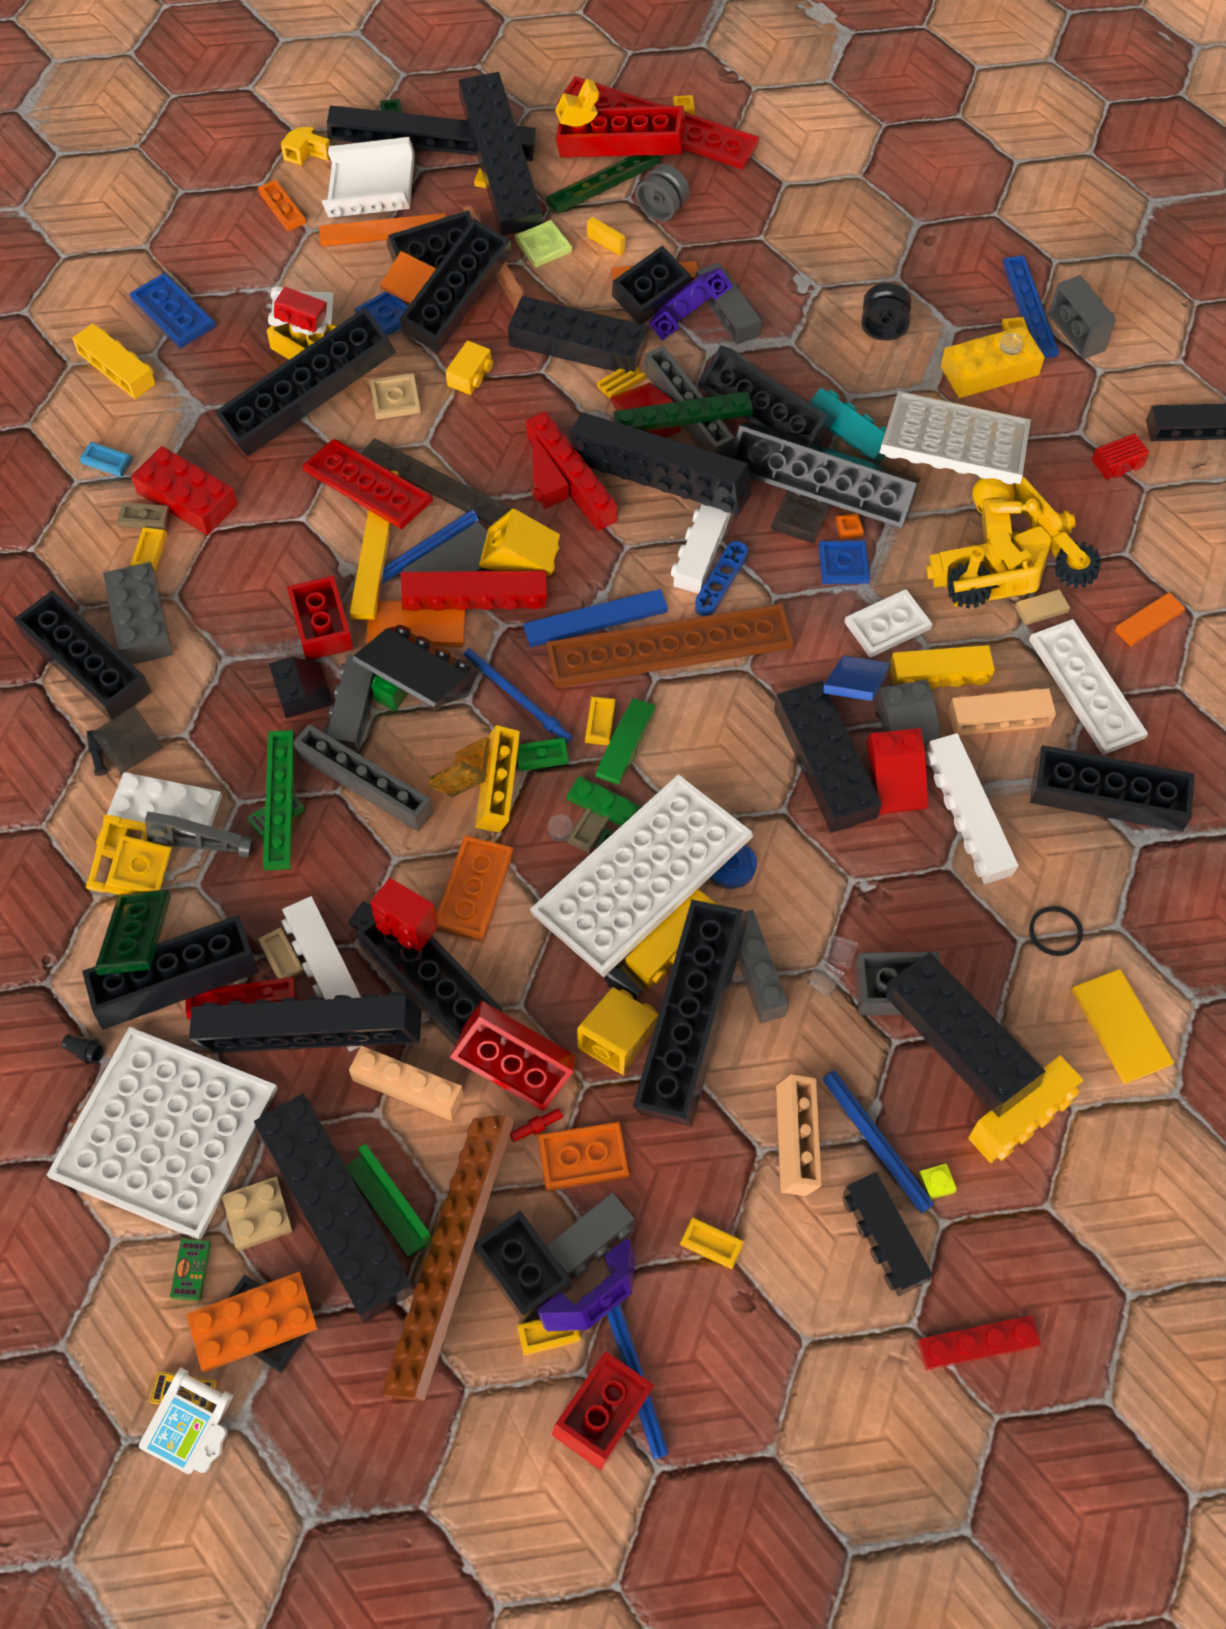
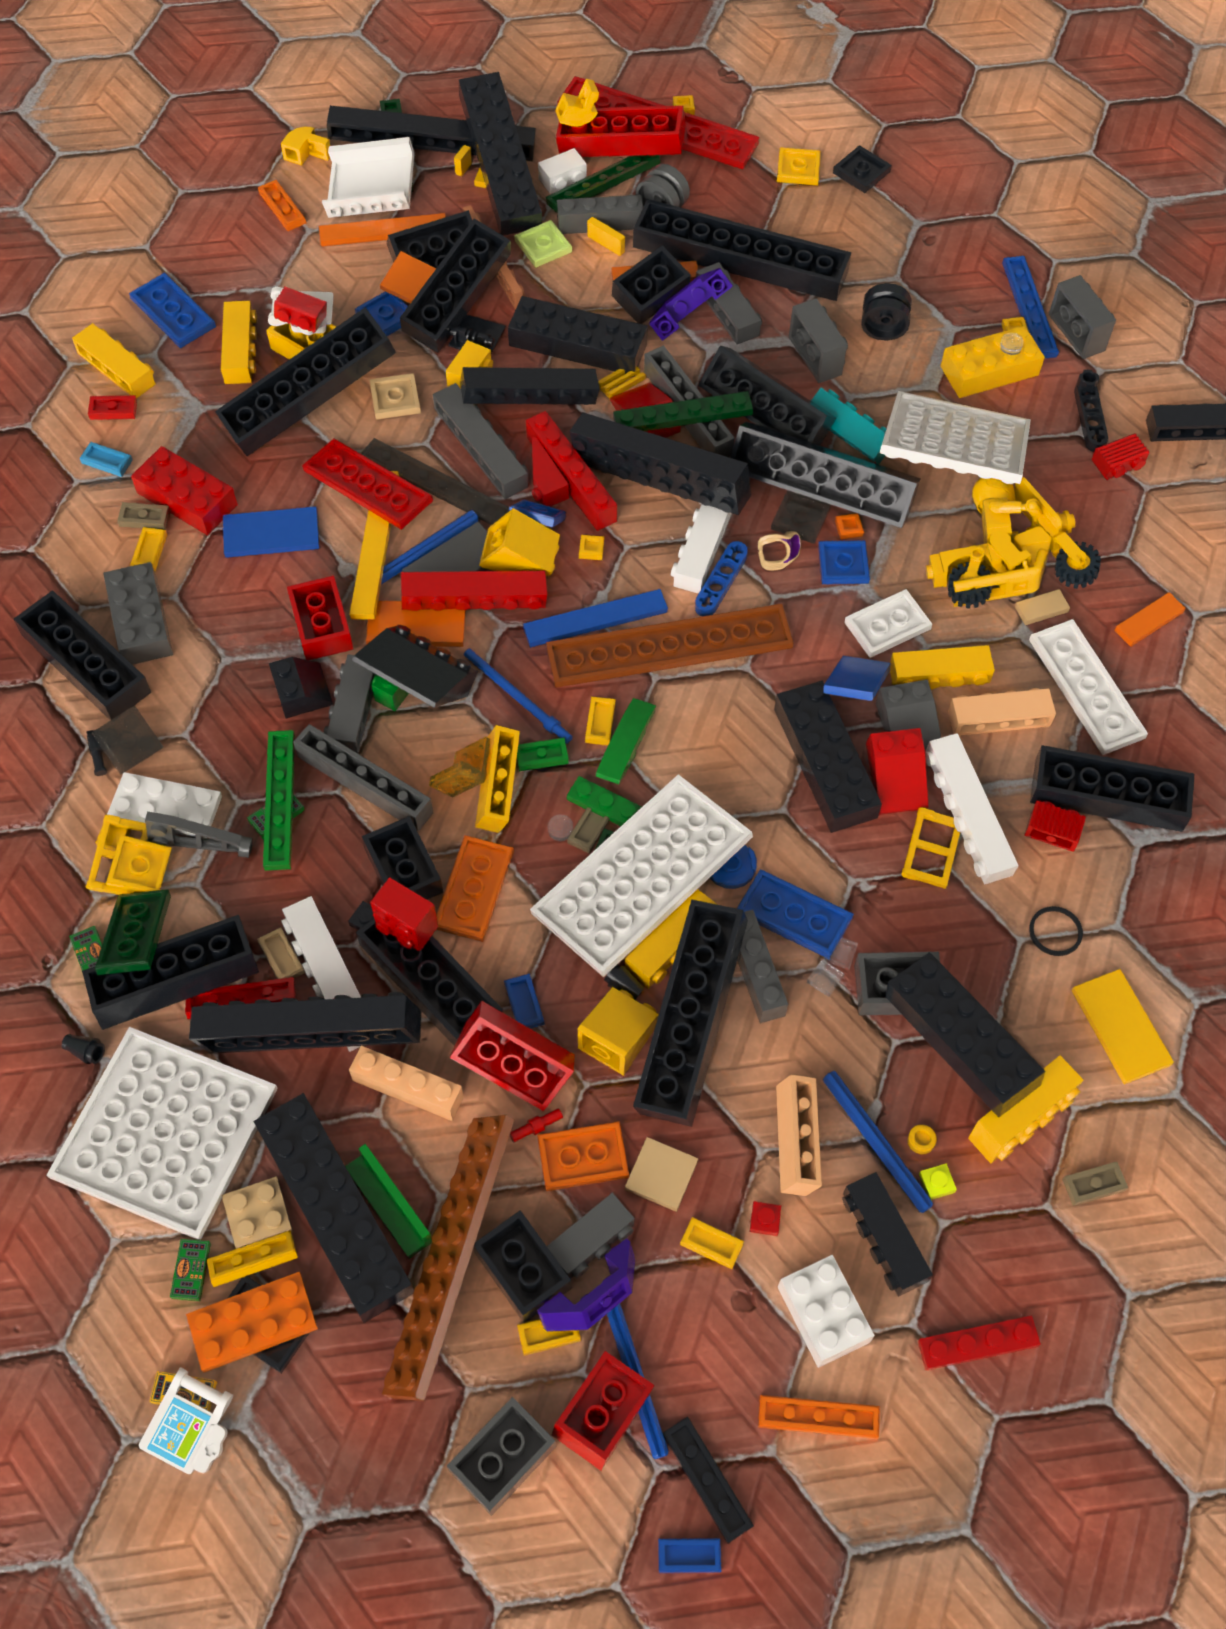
none -> tile [69,926,102,971]
none -> red plate [88,395,137,420]
none -> yellow tile [207,1230,298,1287]
none -> yellow brick [221,301,257,384]
none -> blue tile [223,507,320,558]
none -> black brick [362,816,443,900]
none -> dark grey brick [433,383,529,499]
none -> dark grey brick [447,1397,556,1516]
none -> black hinge [448,315,506,354]
none -> yellow tile [454,145,472,176]
none -> black brick [460,367,599,405]
none -> blue tile [504,973,545,1029]
none -> blue tile [509,499,567,527]
none -> white brick [538,148,587,194]
none -> dark grey brick [557,195,643,234]
none -> yellow tile [579,535,604,560]
none -> tan tile [625,1137,698,1212]
none -> black brick [633,199,852,301]
none -> blue tile [658,1538,721,1573]
none -> black tile [663,1417,754,1544]
none -> blue tile [737,869,854,960]
none -> red plate [749,1201,782,1236]
none -> tan piece [758,531,801,571]
none -> orange tile [758,1395,880,1439]
none -> yellow tile [777,147,821,185]
none -> white brick [778,1255,875,1368]
none -> dark grey brick [789,298,848,383]
none -> black plate [833,145,892,193]
none -> yellow window [901,808,960,889]
none -> yellow tile [907,1125,937,1154]
none -> red brick [1024,801,1086,852]
none -> dark tan plate [1062,1162,1128,1206]
none -> black beam [1074,369,1108,452]

